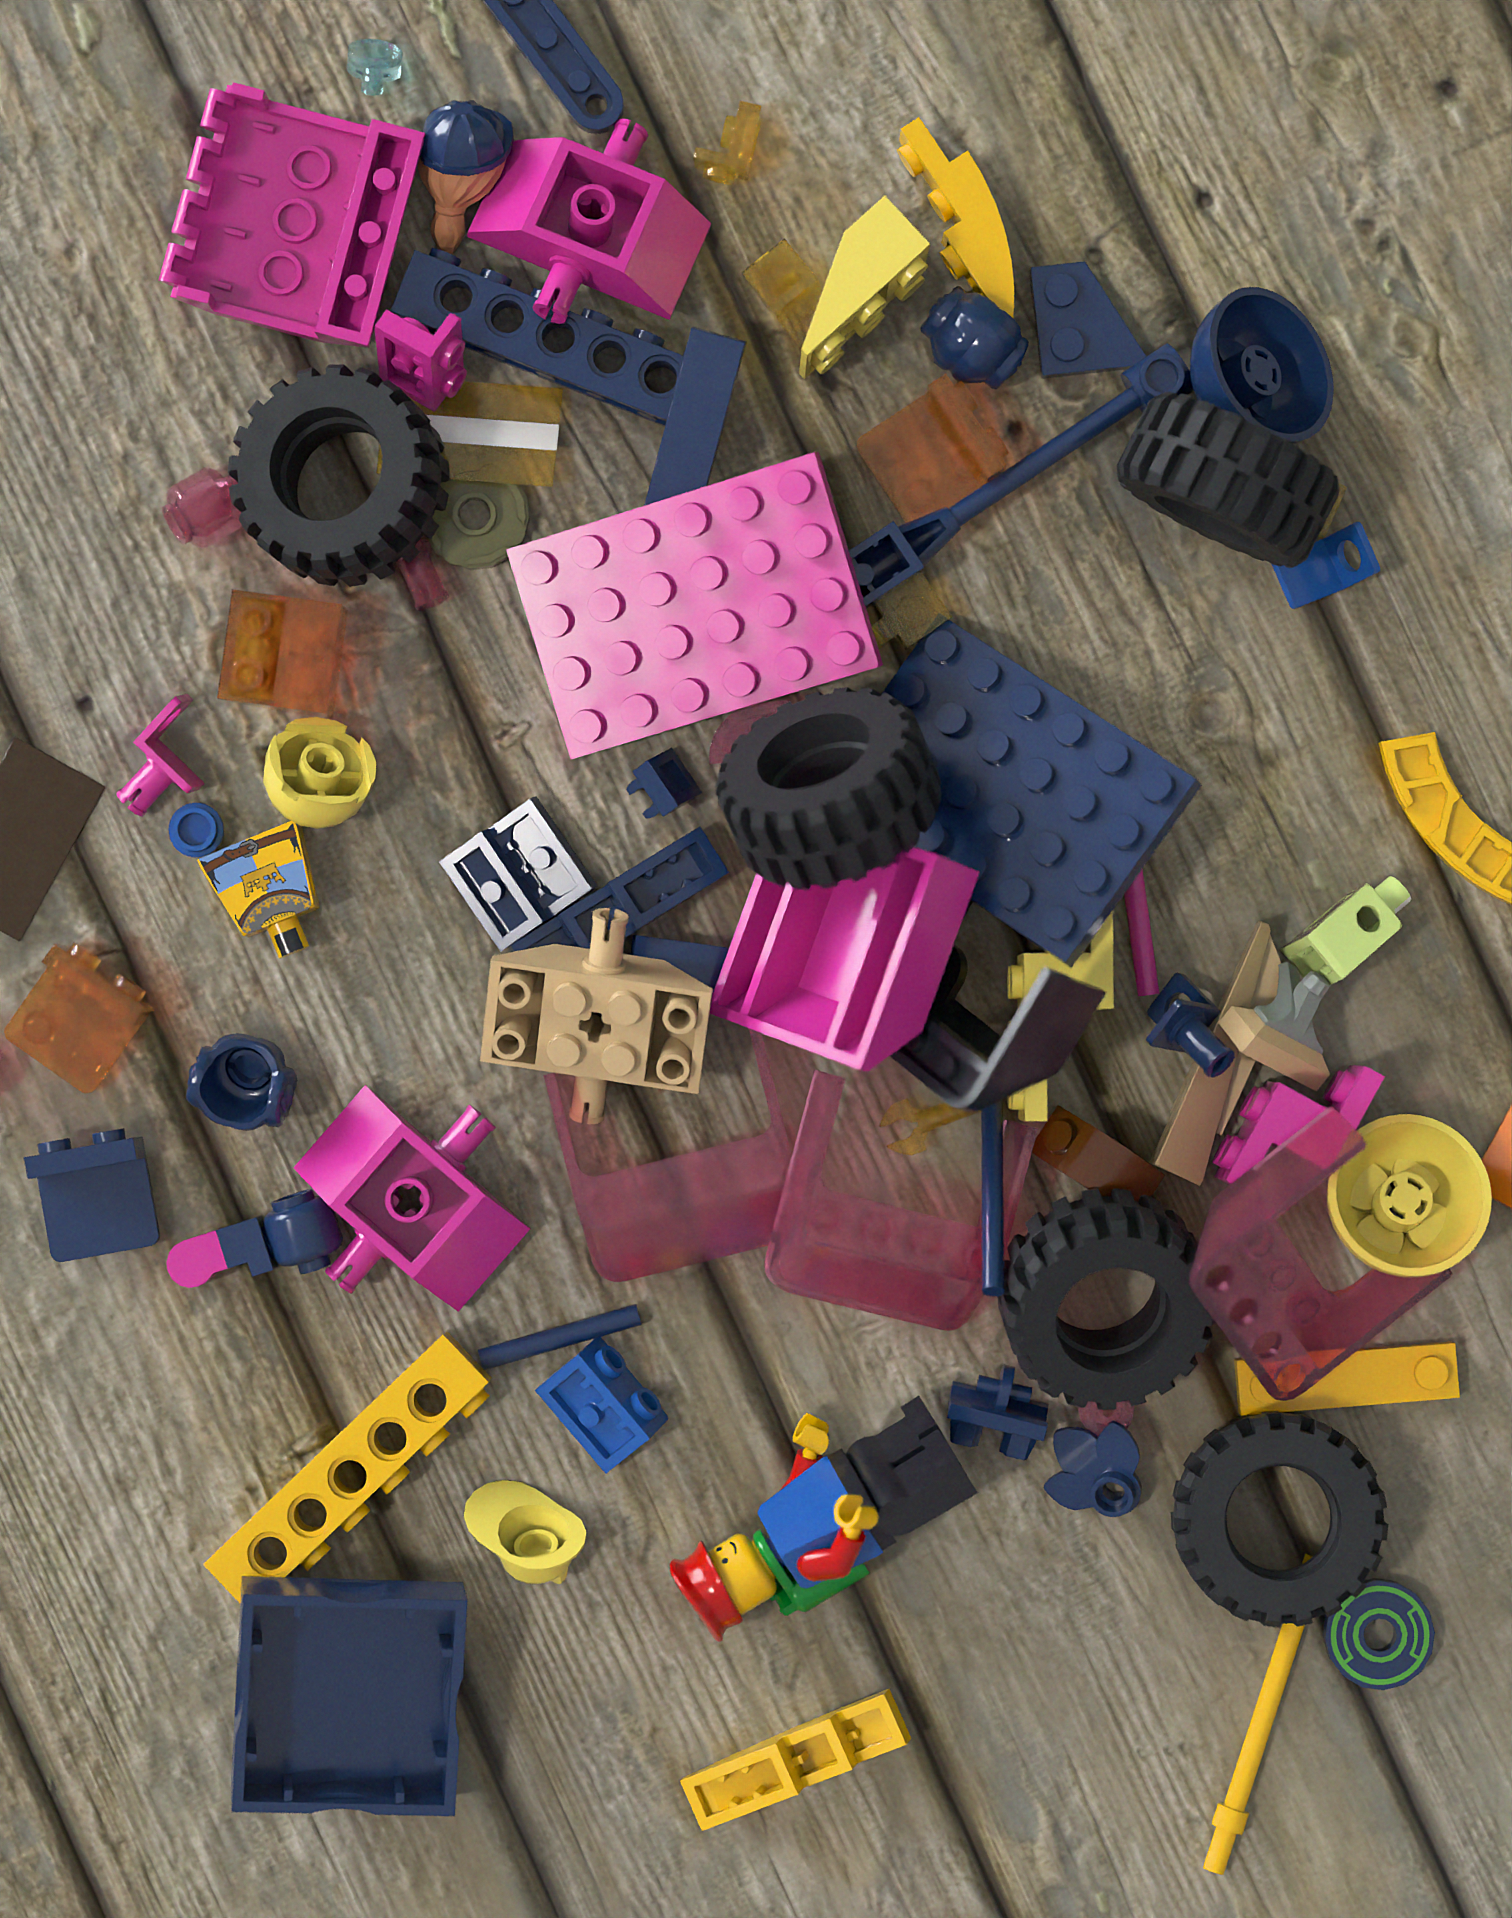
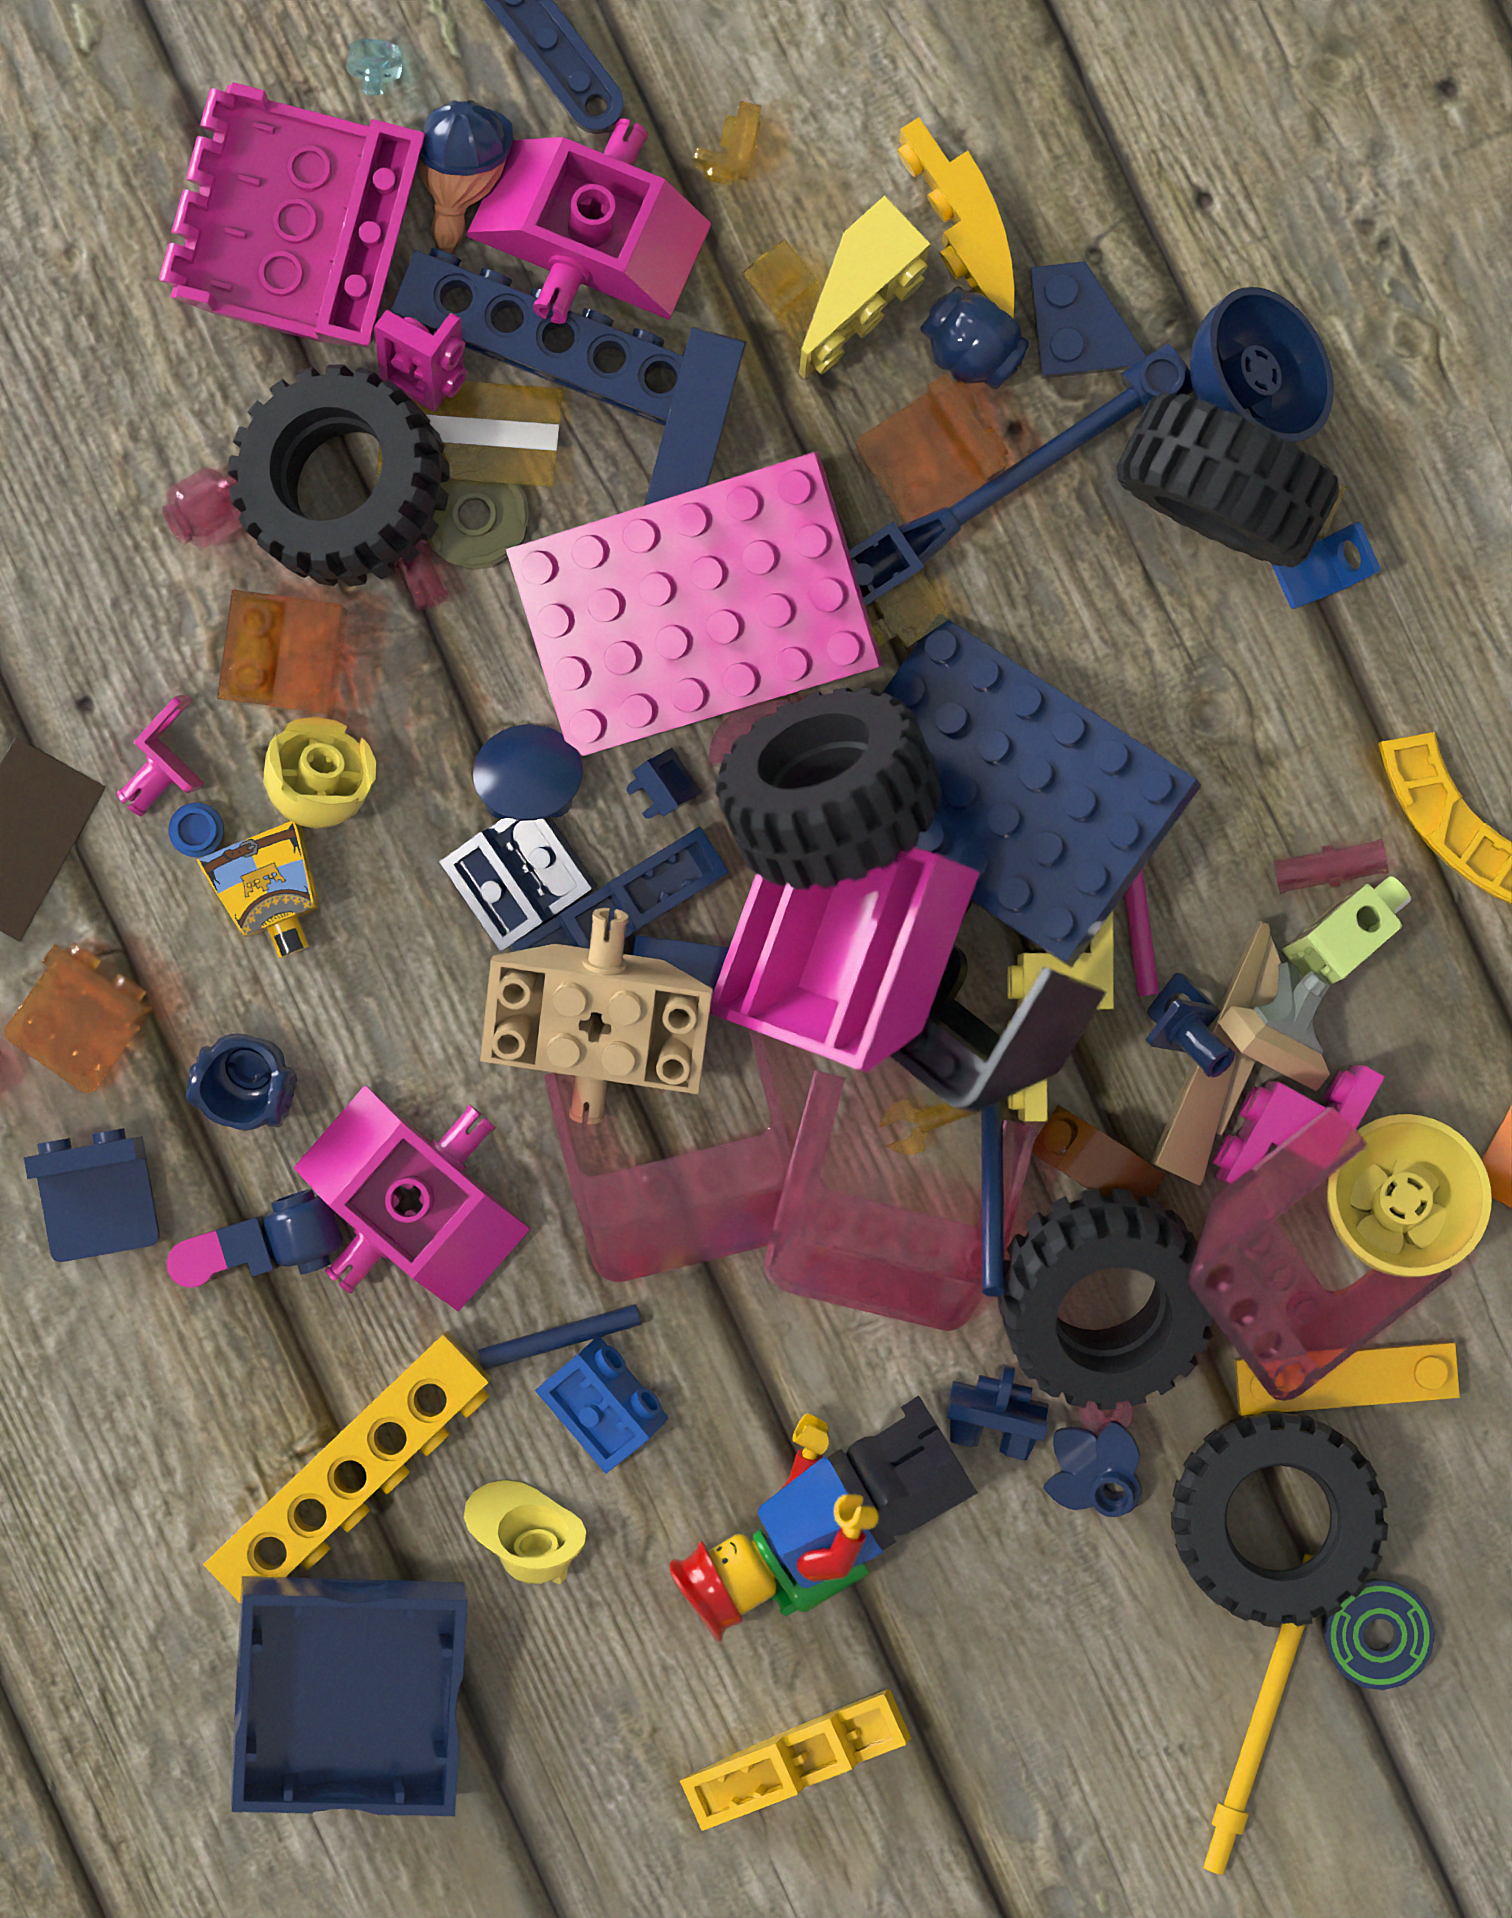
none -> dark blue dish [473,724,583,821]
none -> clear pink pin [1273,839,1389,894]

